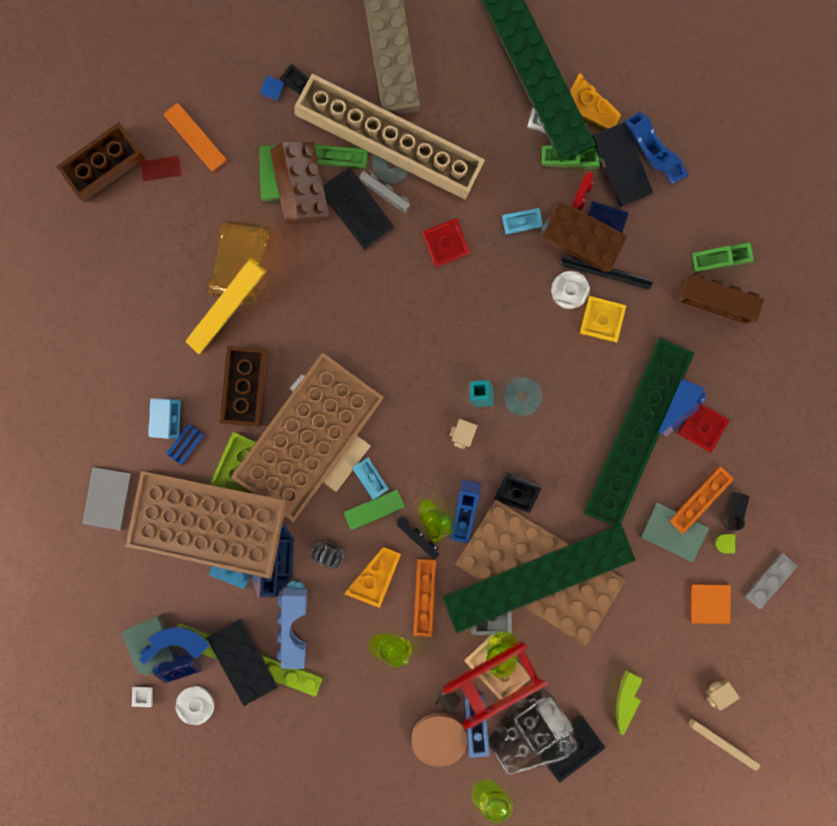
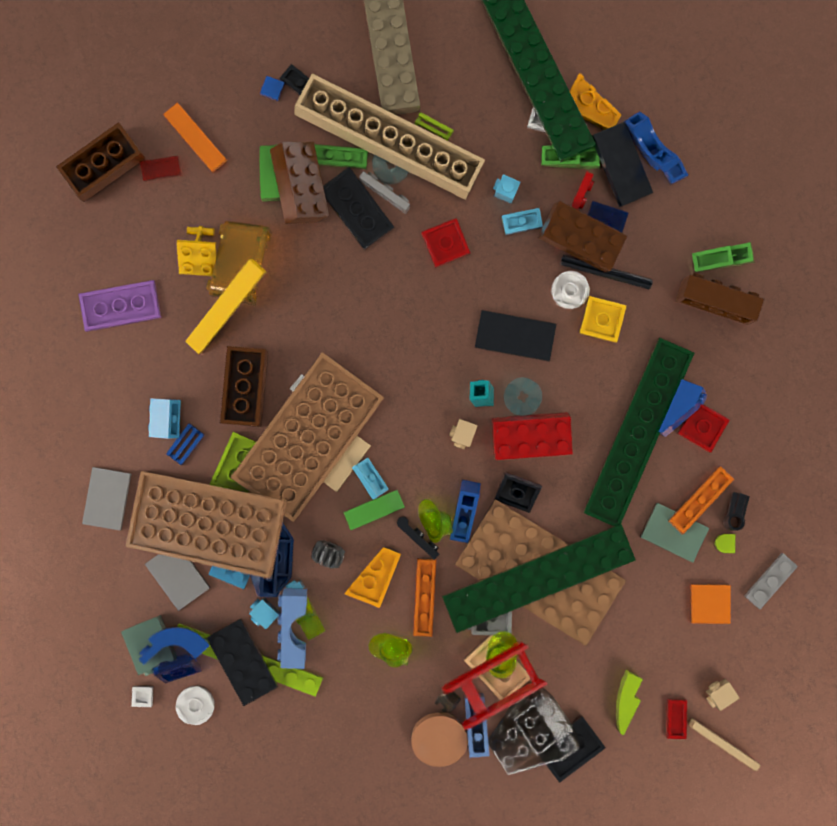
clear neon green piece [472,780,513,823] -> none
none -> medium lavender tile [78,280,161,332]
none -> light grey tile [145,554,211,611]
none -> yellow plate [177,225,218,276]
none -> medium azure brick [249,598,281,629]
none -> clear neon green slope [296,597,326,640]
none -> lime tile [414,112,453,141]
none -> black tile [475,310,557,362]
none -> red brick [491,412,573,460]
none -> medium azure brick [493,174,520,204]
none -> red tile [666,699,687,739]

